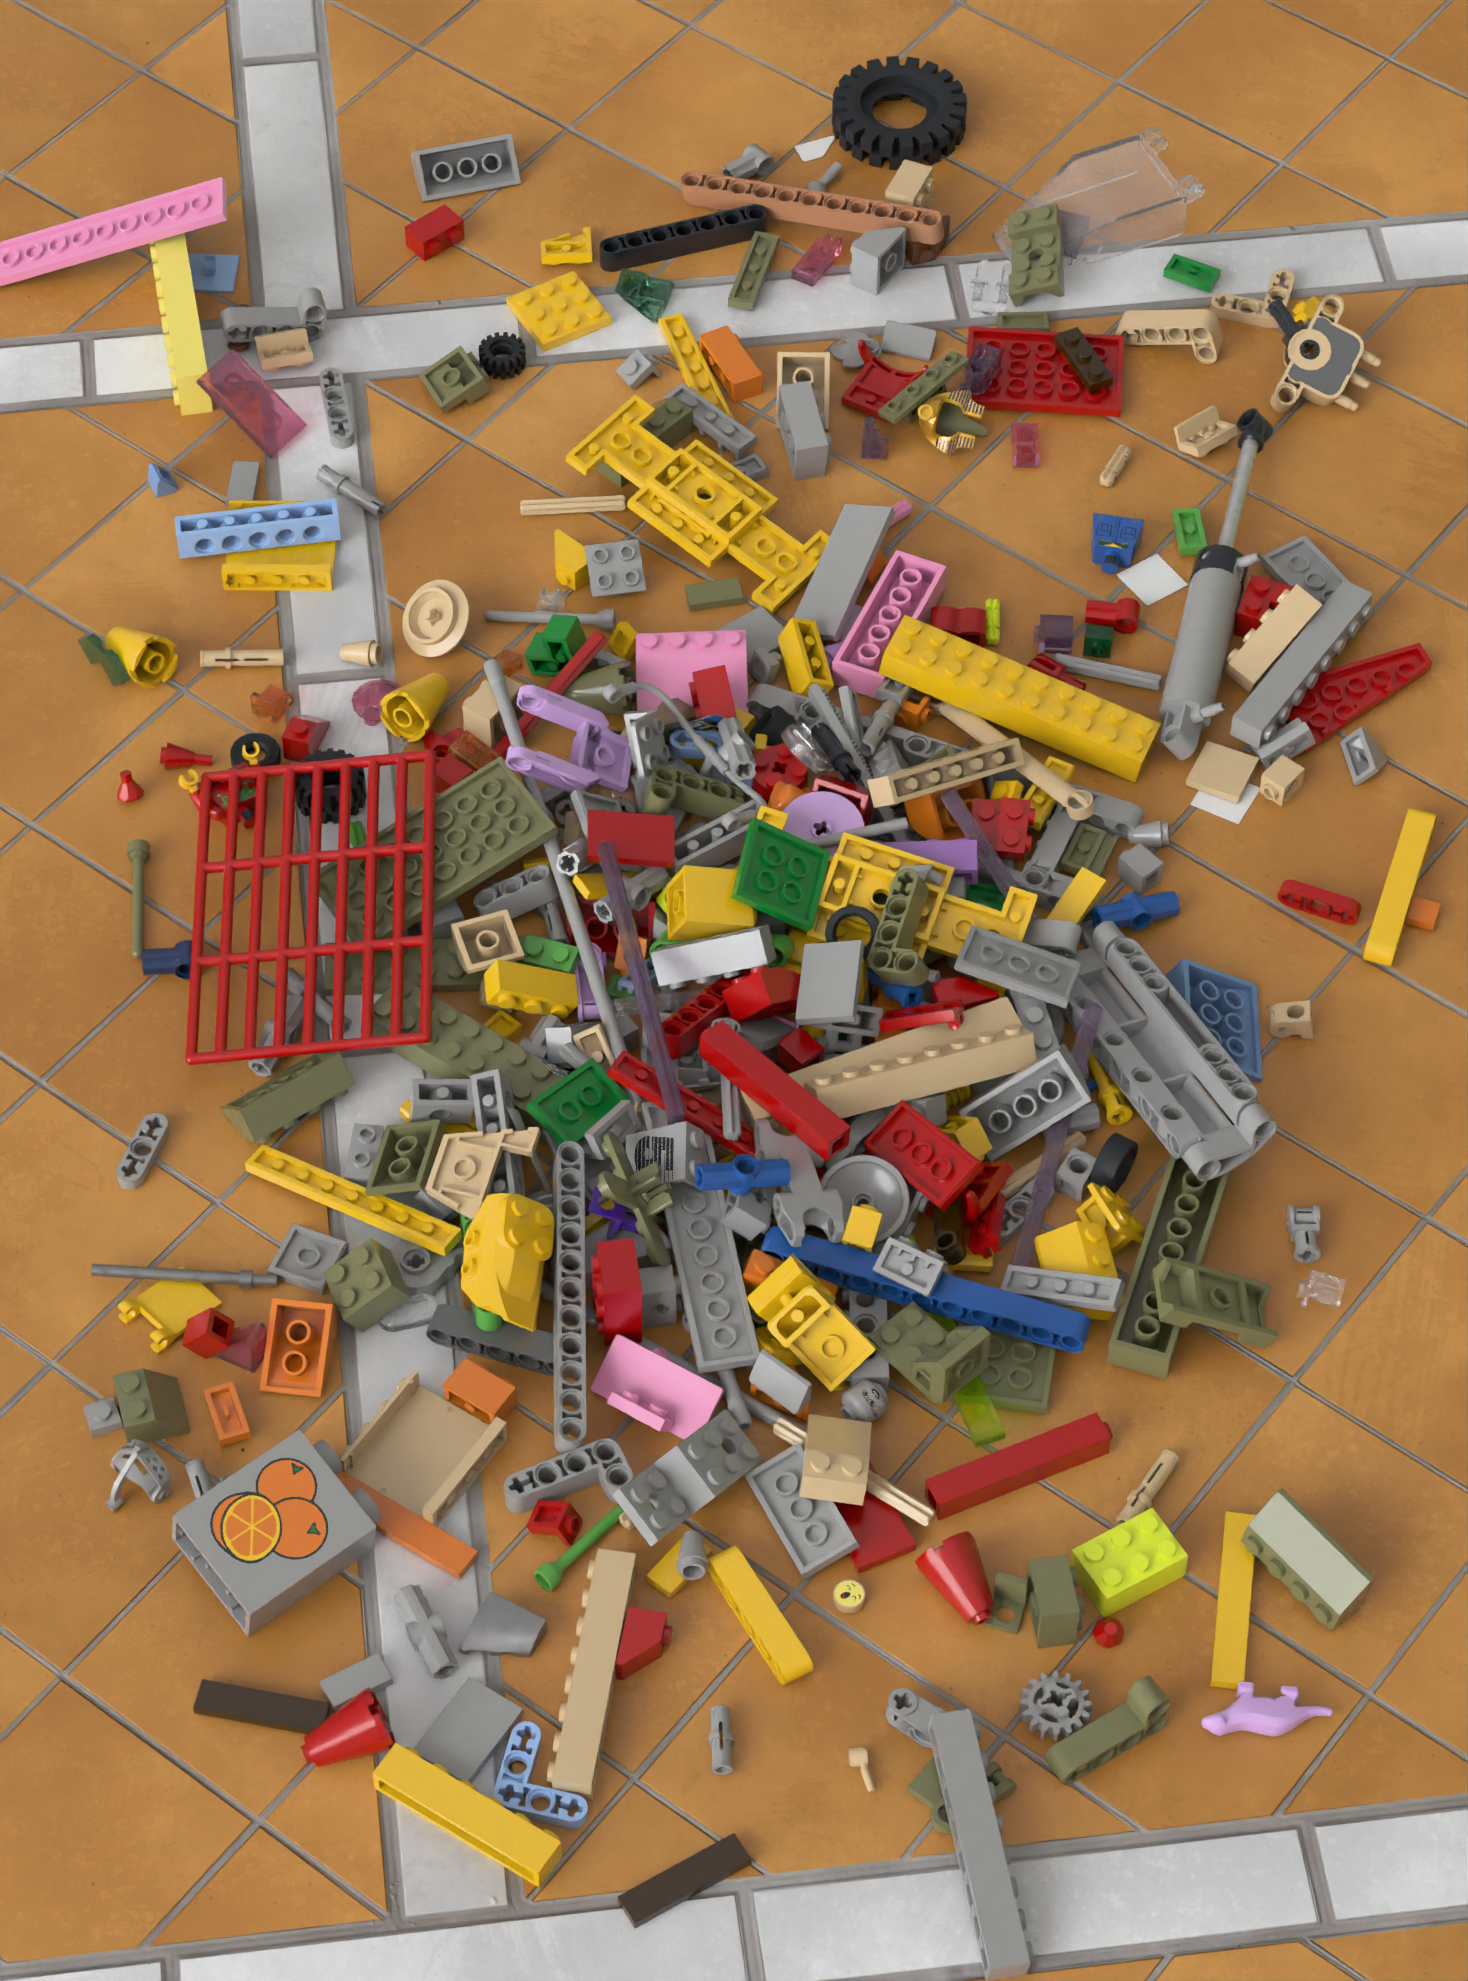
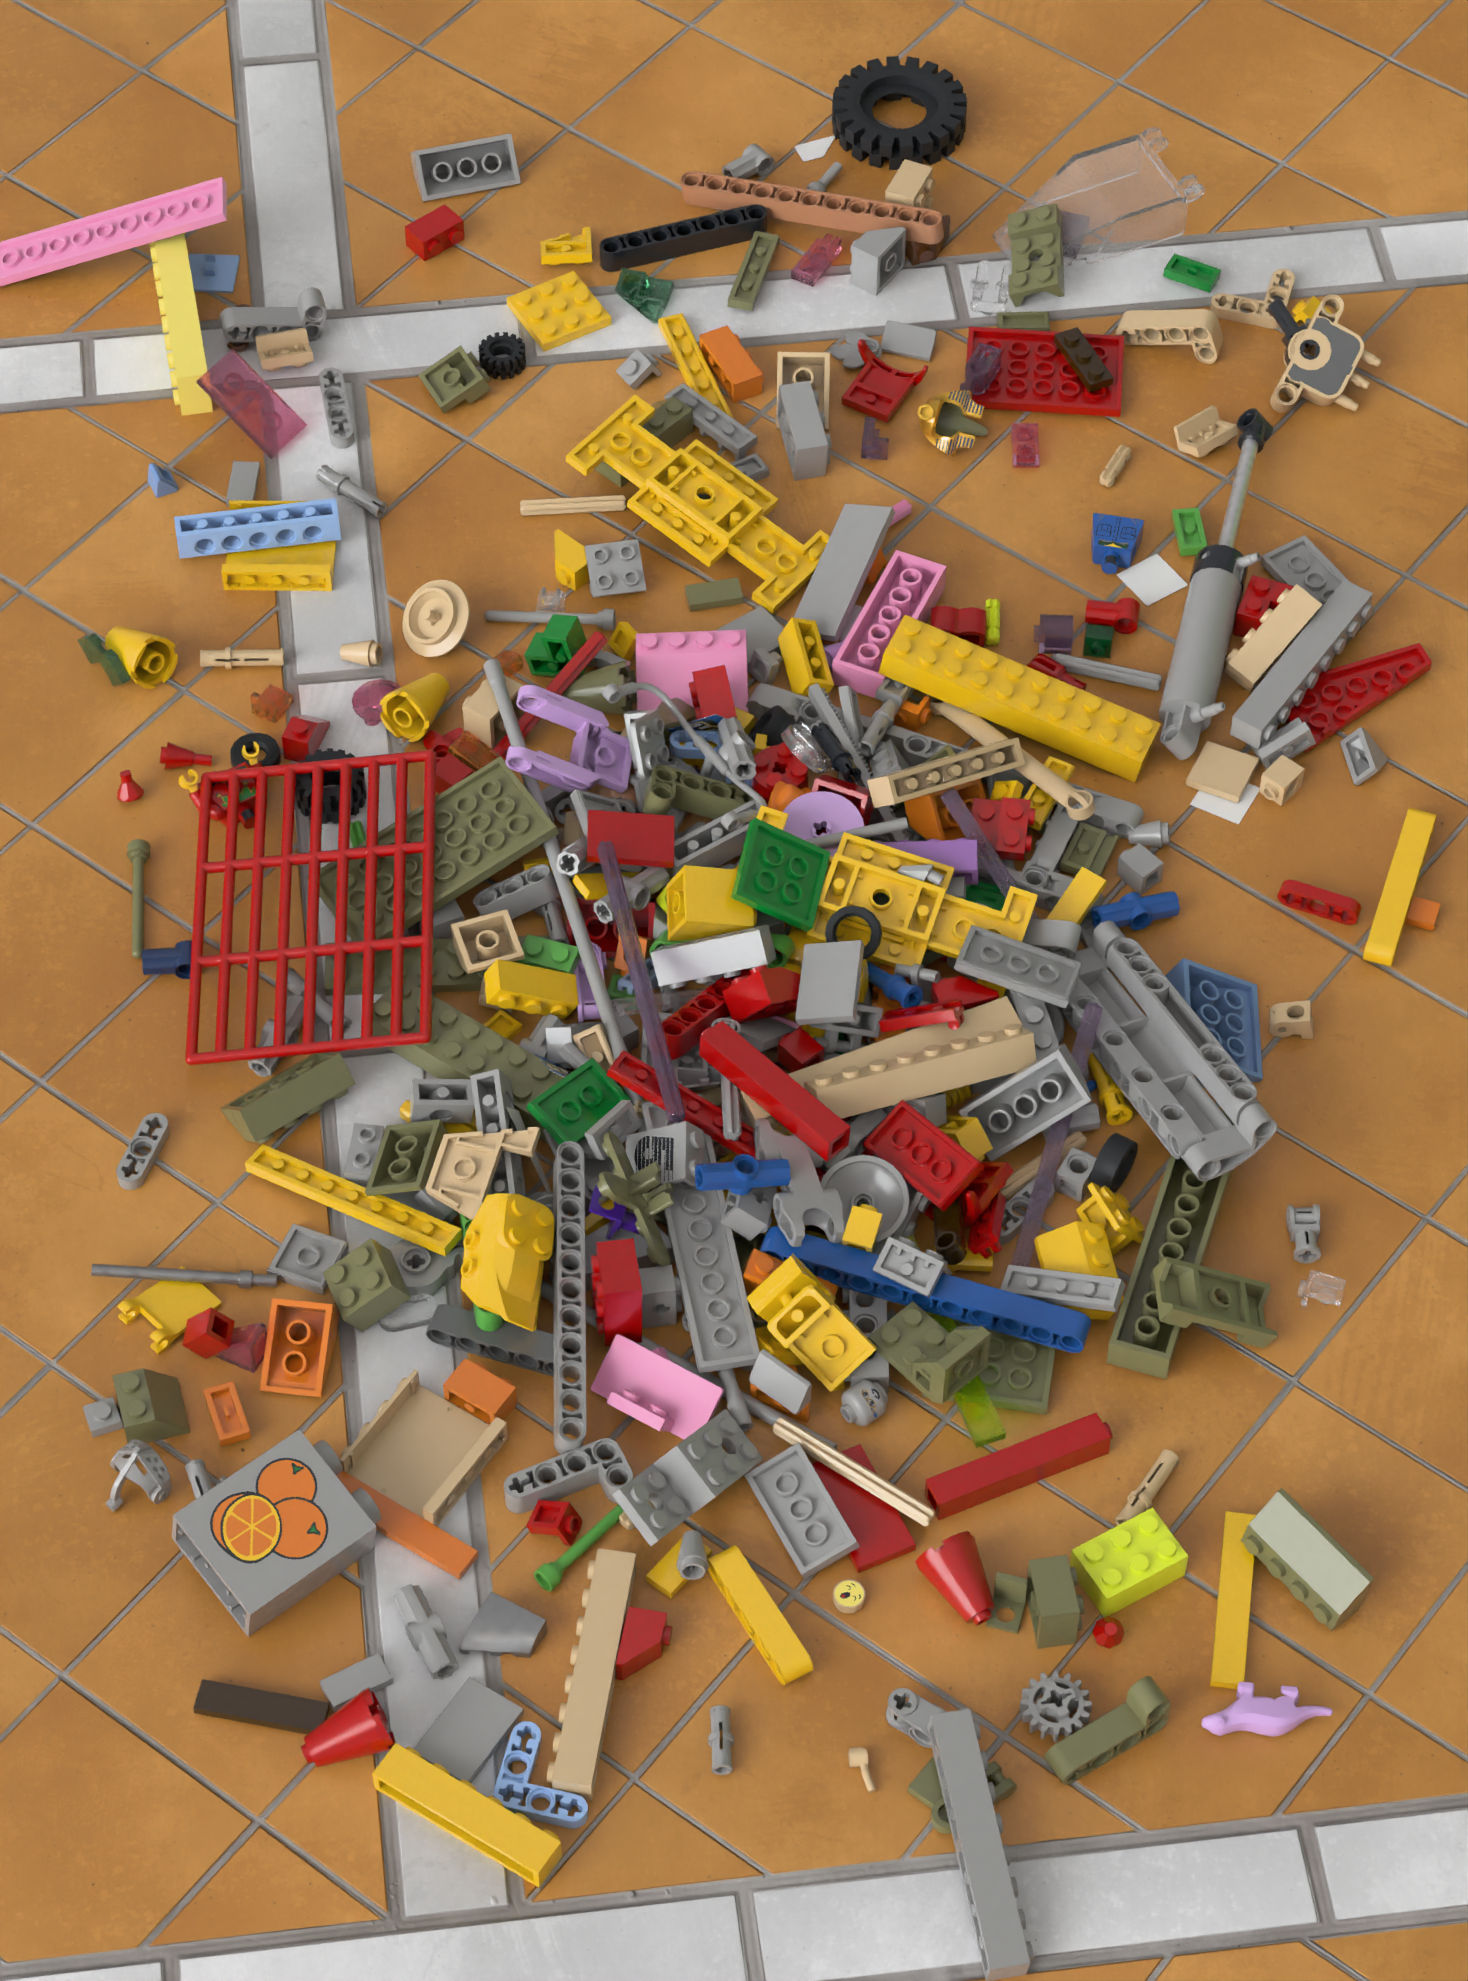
dark brown tile [618,1833,751,1928] -> none
tan slope [799,1414,872,1506] -> none
olive beam [867,868,929,987] -> none
olive bracket [878,351,969,424] -> none

